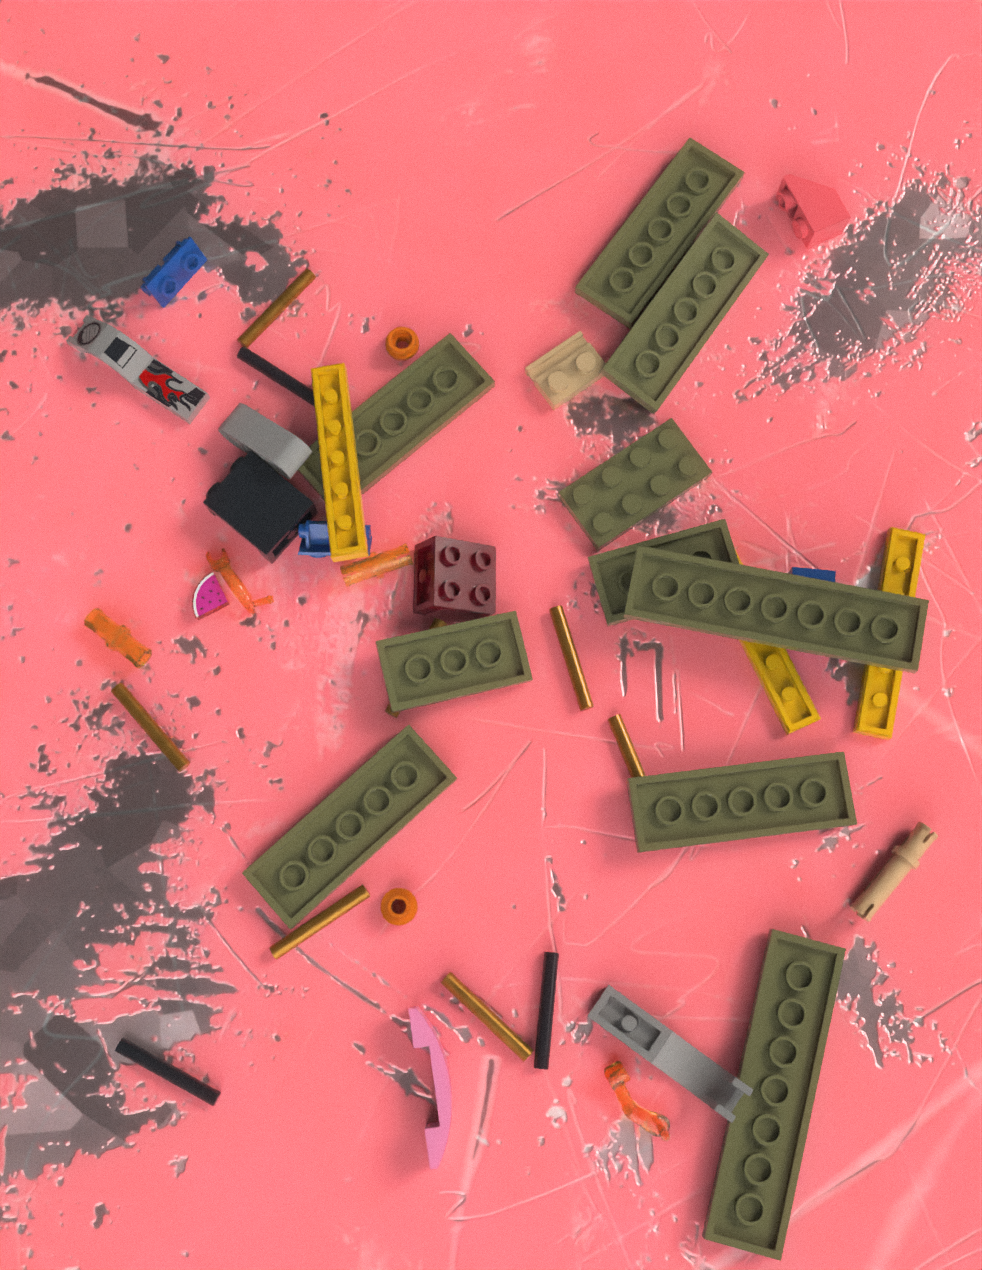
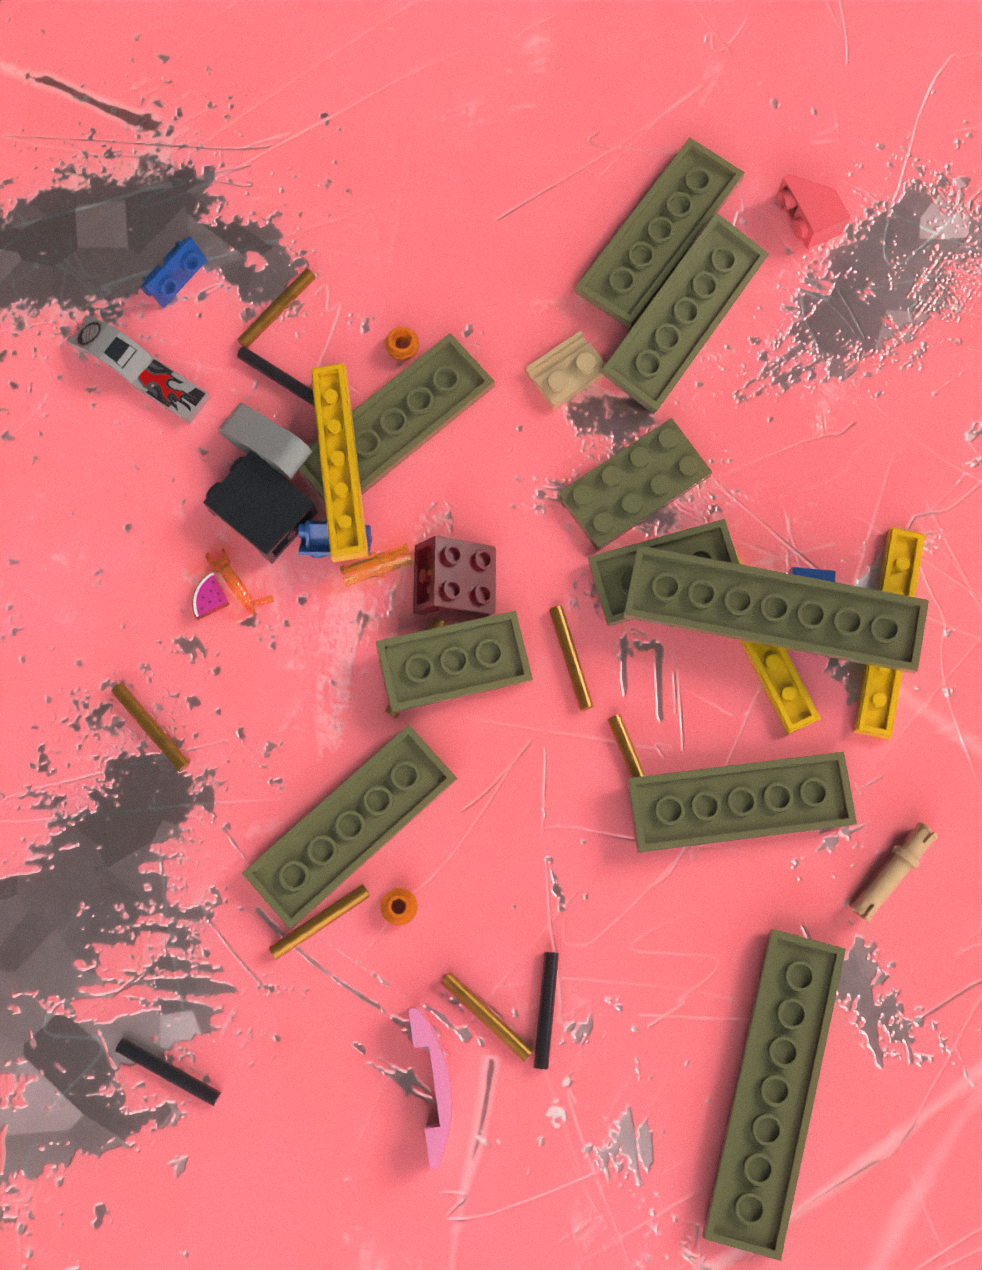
pin [84,608,152,668] -> none
light grey piece [588,985,753,1123] -> none
clear orange piece [604,1061,671,1141] -> none

